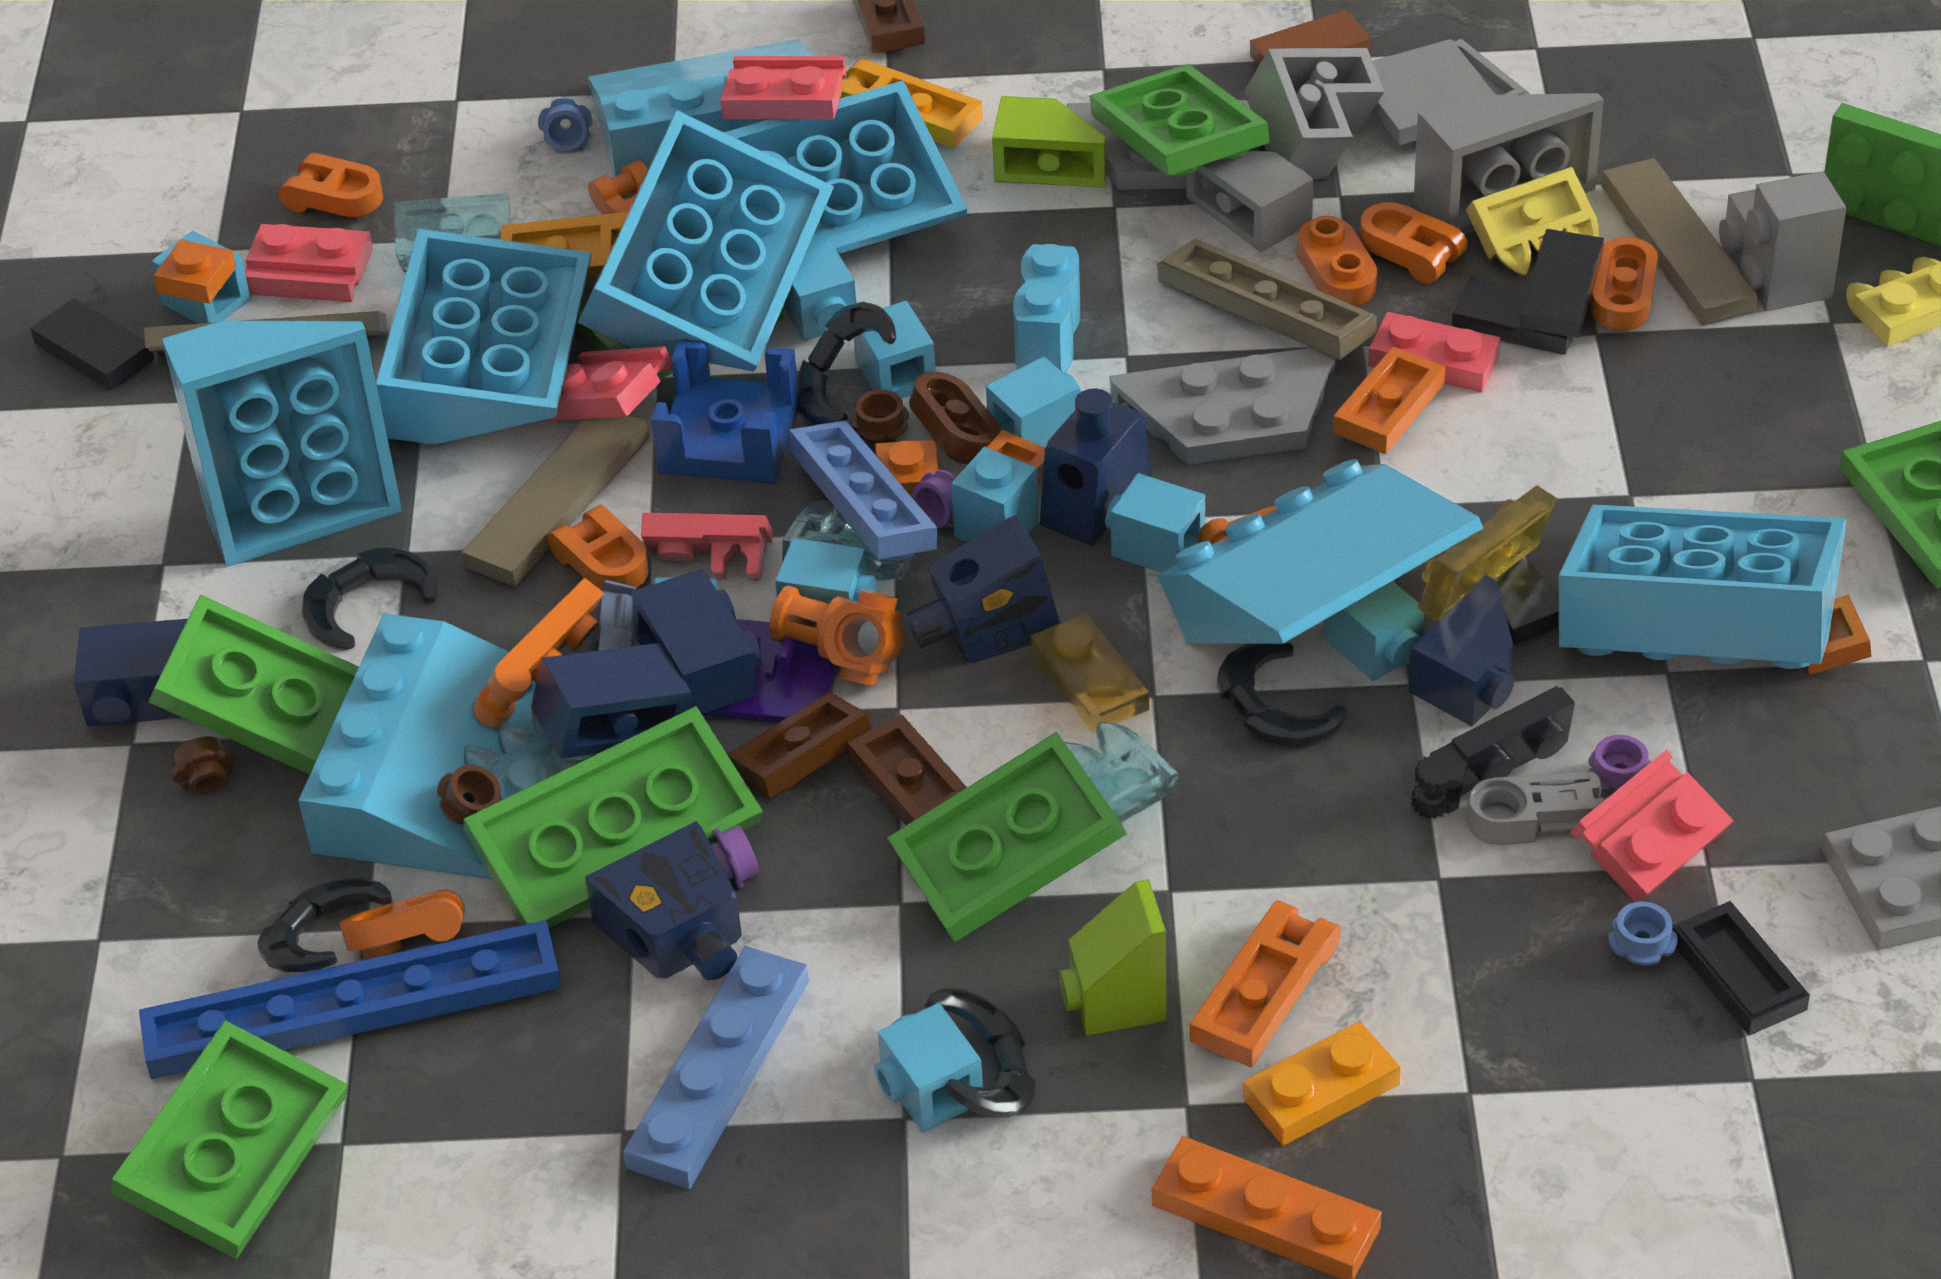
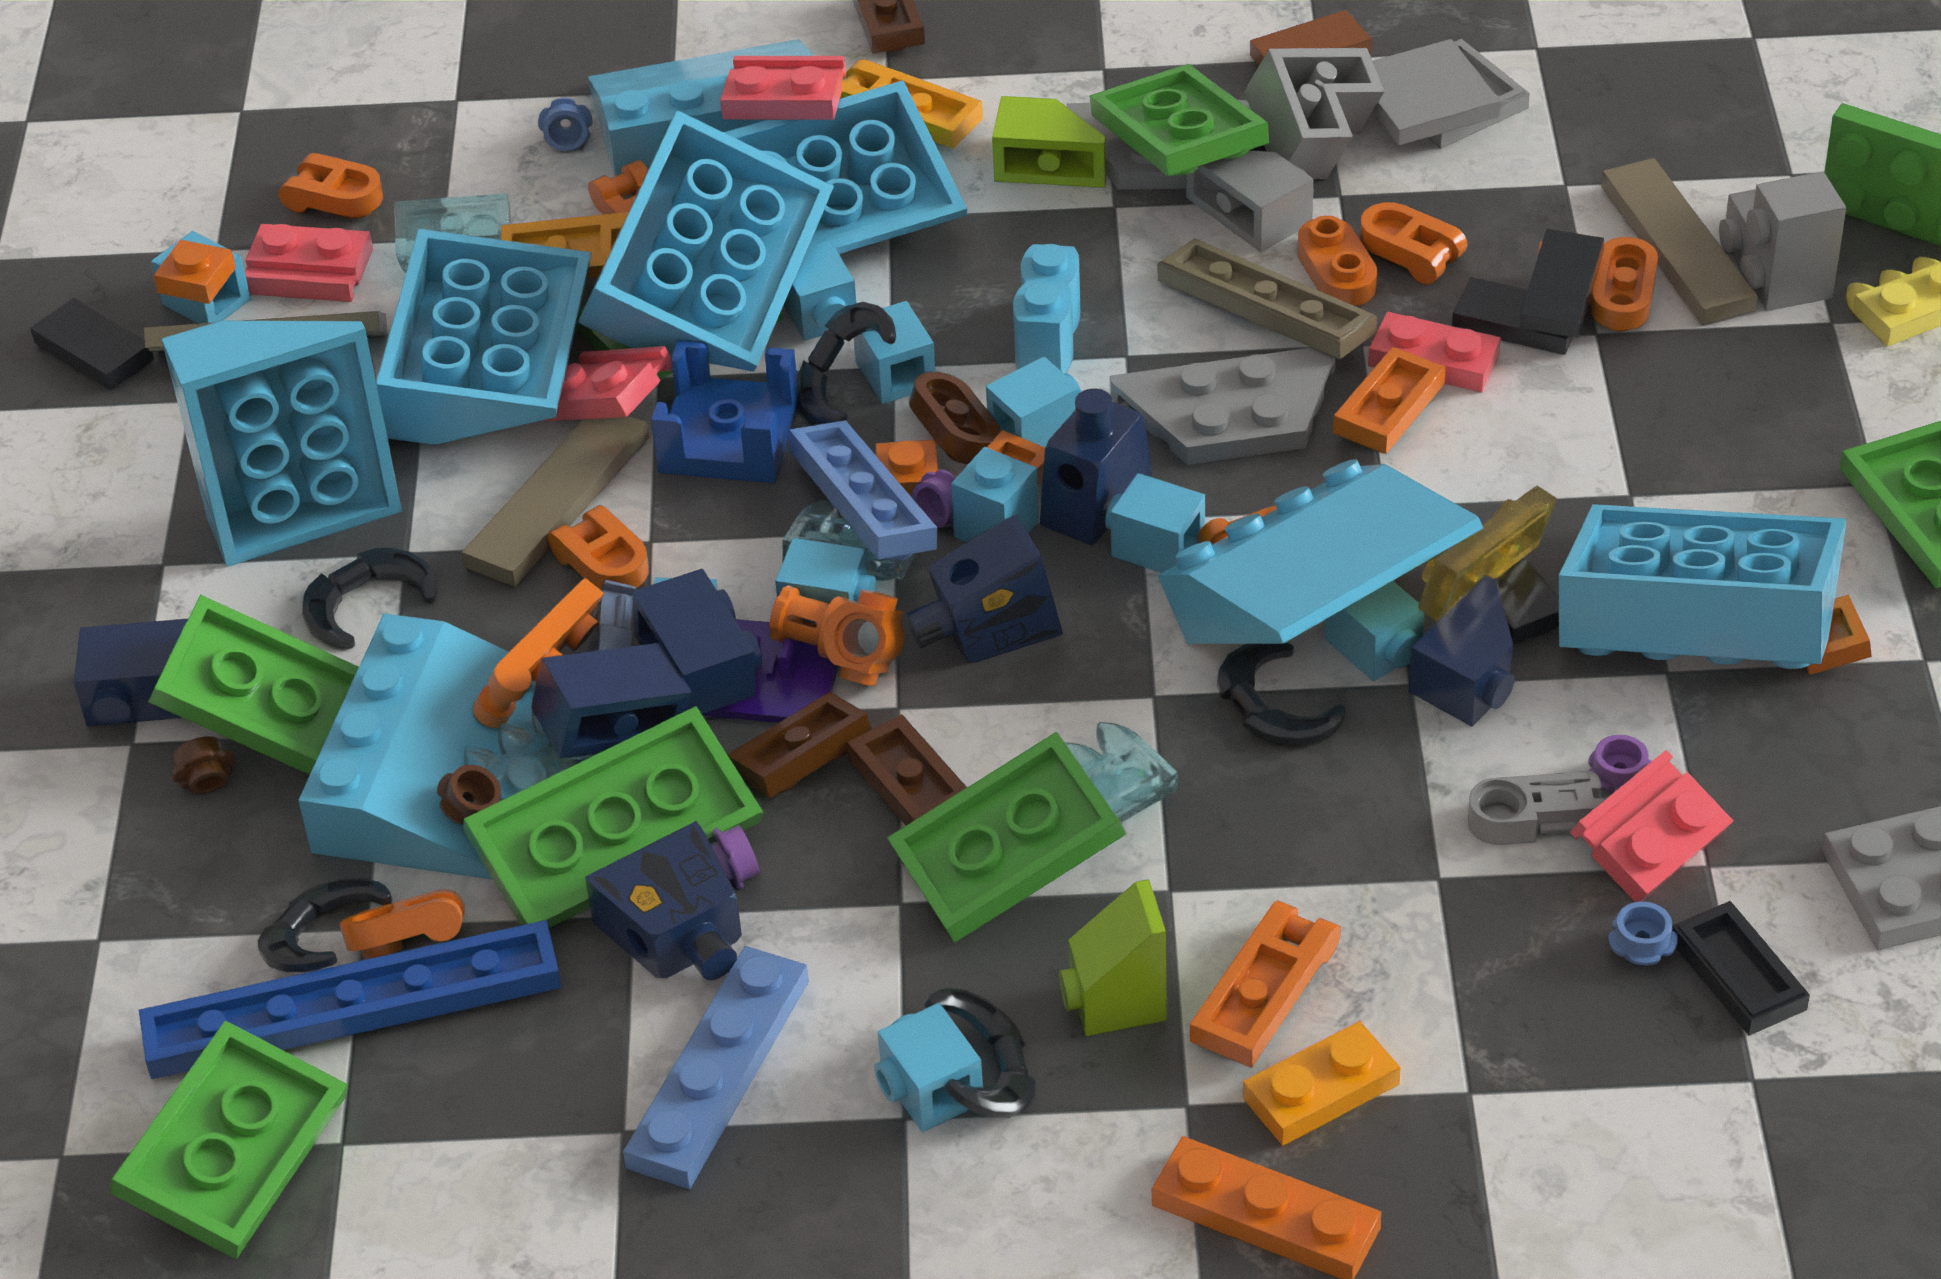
coral plate [641,513,774,580] -> none
reddish brown plate [850,390,909,444] -> none
clear yellow plate [1030,613,1149,733] -> none
black hinge [1411,686,1575,819] -> none
light grey slope [1413,93,1604,235] -> none
light yellow plate [1466,167,1599,276] -> none

